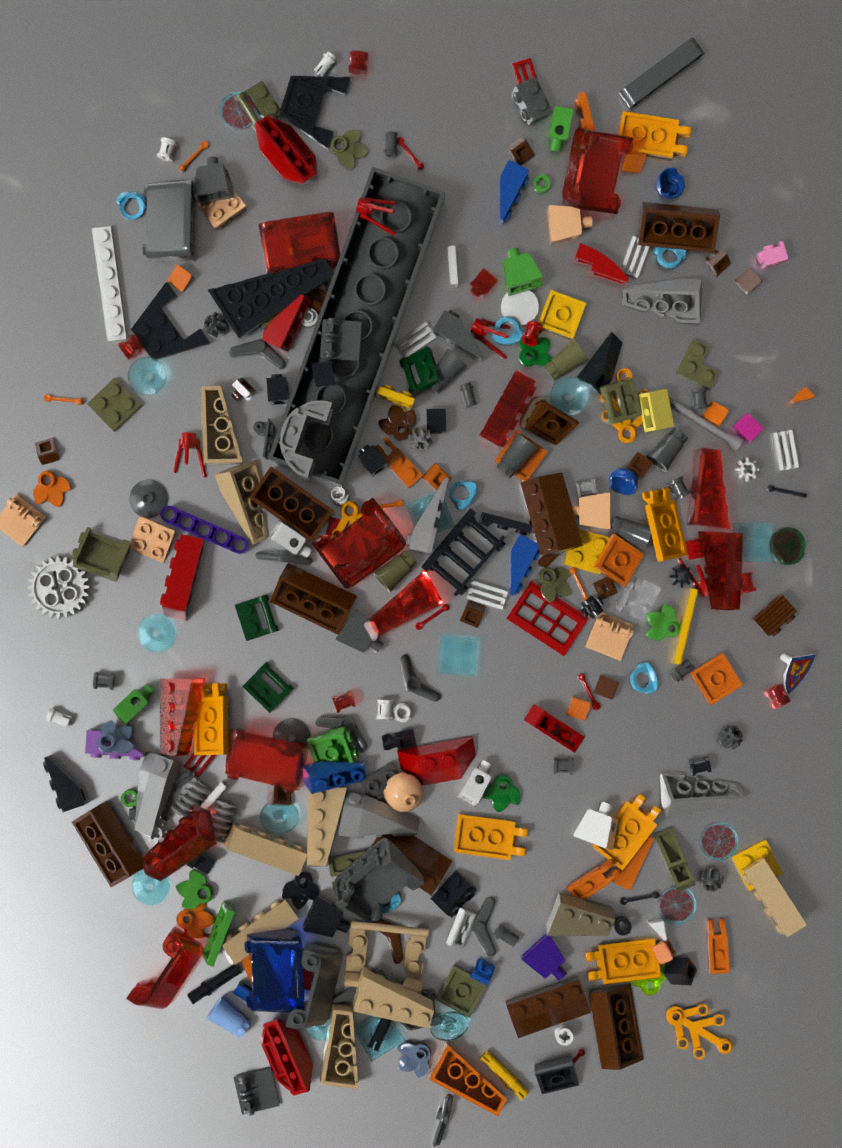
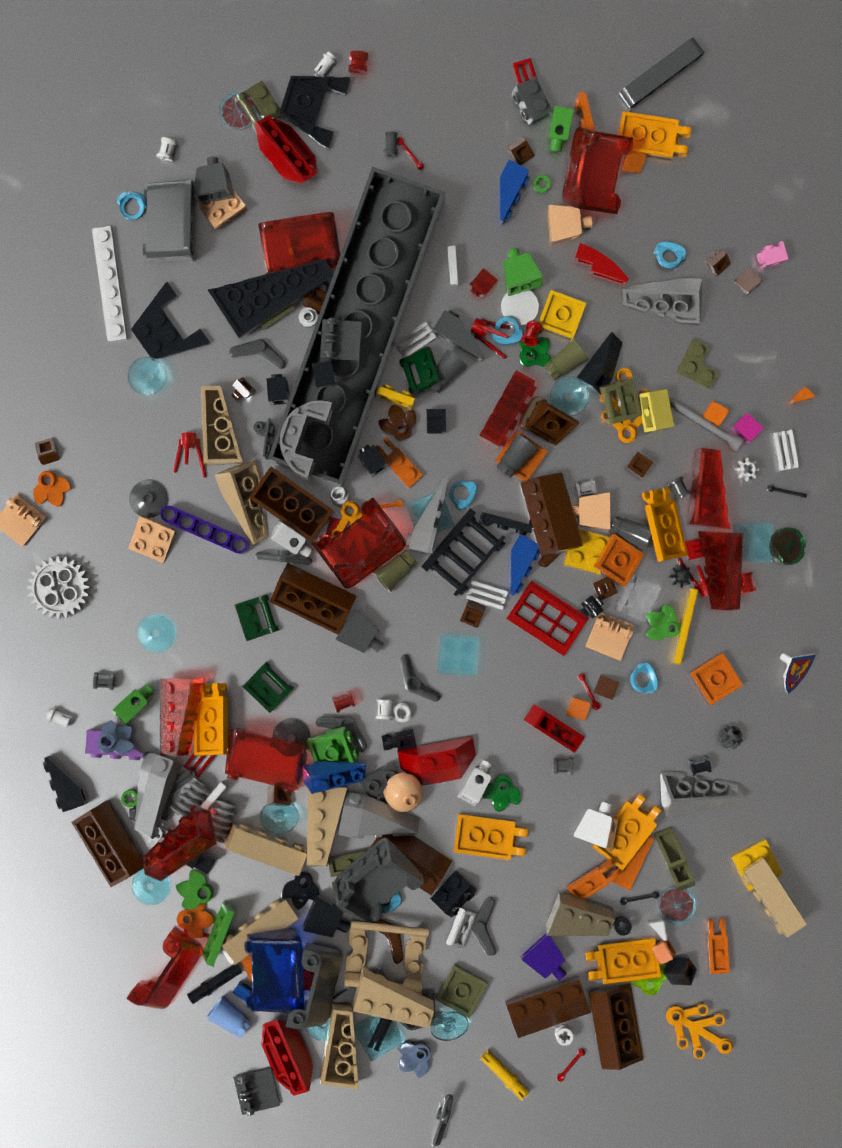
orange hinge [44,394,83,405] -> none
olive panel [71,527,131,582] -> none
olive plate [87,377,142,432] -> none
clear red wheel [117,334,144,360] -> none
red wedge [160,534,205,621] -> none
orange slope [167,264,194,293] -> none
orange hinge [179,141,209,172] -> none
dark grey gear [204,312,228,337] -> none
red slope [262,294,312,352] -> none
olive plate [330,130,368,168] -> none
red plant [356,197,396,236] -> none
clear red wedge [364,570,444,641] -> none
light grey gear [408,427,432,451] -> none
red hinge [415,604,450,630] -> none
orange slope [422,463,452,490] -> none
orange wedge [428,1043,507,1116] -> none
dark grey pin [459,382,477,408] -> none
blue tile [470,959,495,986] -> none
dark grey pin [493,925,519,947] -> none
black slope [534,1056,579,1094] -> none
olive plate [538,567,571,603] -> none
orange hinge [570,567,589,601] -> none
blue hair [609,468,638,495] -> none
white tile [621,236,649,279] -> none
reddish brown slope [638,202,720,253] -> none
dark grey plant [646,427,688,472] -> none
blue hair [656,168,685,199] -> none
dark grey pin [670,659,695,683] -> none
dark grey bush [690,388,709,410] -> none
clear light blue tile [699,822,738,861] -> none
dark grey gear [699,868,724,892] -> none
reddish brown brick [751,594,797,637] -> none
clear red wheel [765,684,791,709] -> none

